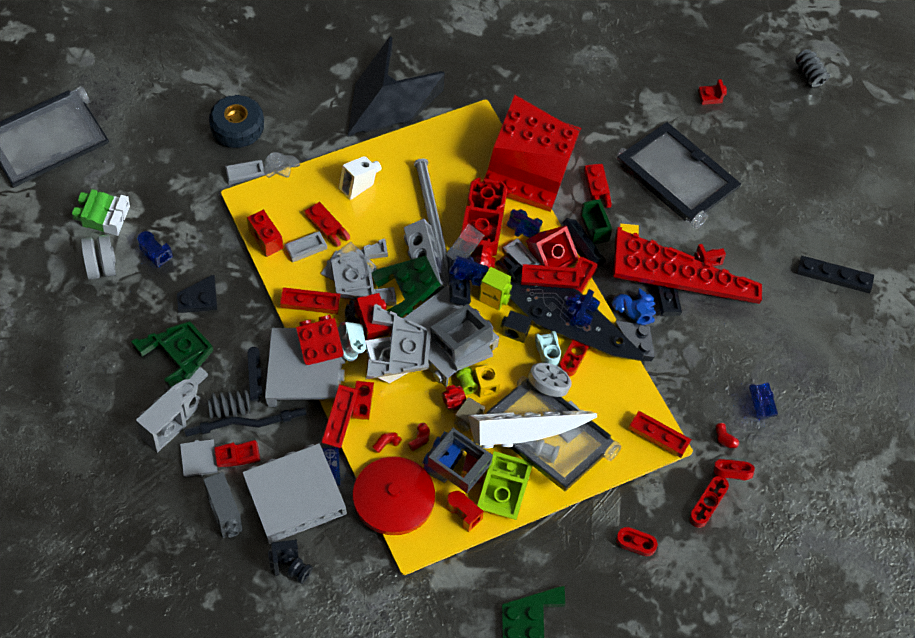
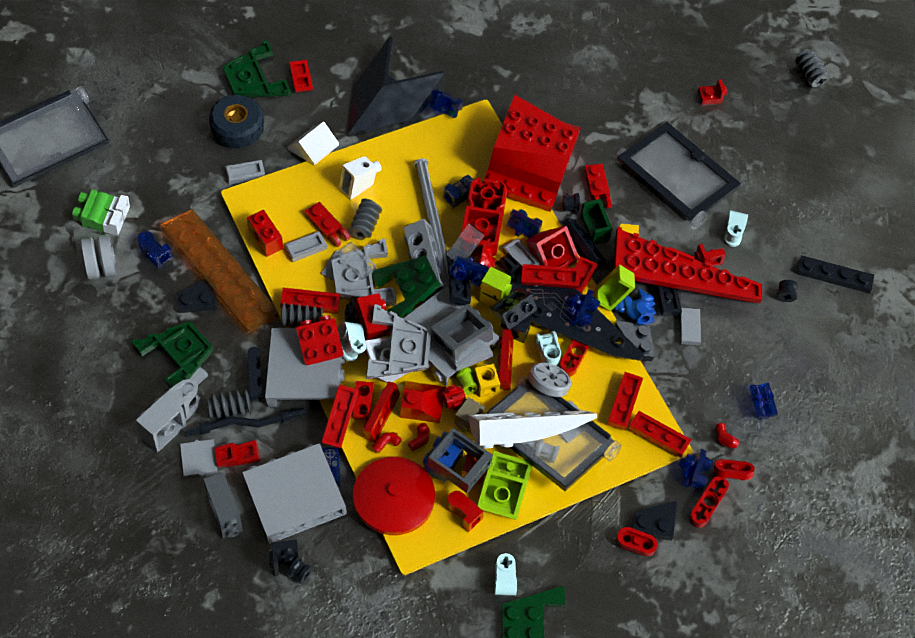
clear plate [264,152,300,178] -> none
none -> clear orange plate [160,209,279,334]
none -> dark green wing [223,40,291,97]
none -> dark grey piece [281,303,323,328]
none -> white slope [287,122,339,165]
none -> red slope [290,60,313,93]
none -> dark grey piece [348,198,382,240]
none -> red plate [363,381,400,443]
none -> red slope [400,381,446,423]
none -> clear blue hips [430,89,463,118]
none -> leg [443,175,474,209]
none -> black bracket [489,288,537,330]
none -> light aqua piece [494,553,517,596]
none -> red plate [497,329,514,390]
none -> black wheel [563,193,580,212]
none -> lime panel [595,264,635,311]
none -> red plate [607,372,643,431]
none -> black wing [632,501,677,541]
none -> clear blue hips [678,449,713,488]
none -> light grey tile [680,308,701,345]
none -> light aqua piece [724,210,748,247]
none -> black wheel [778,280,798,302]

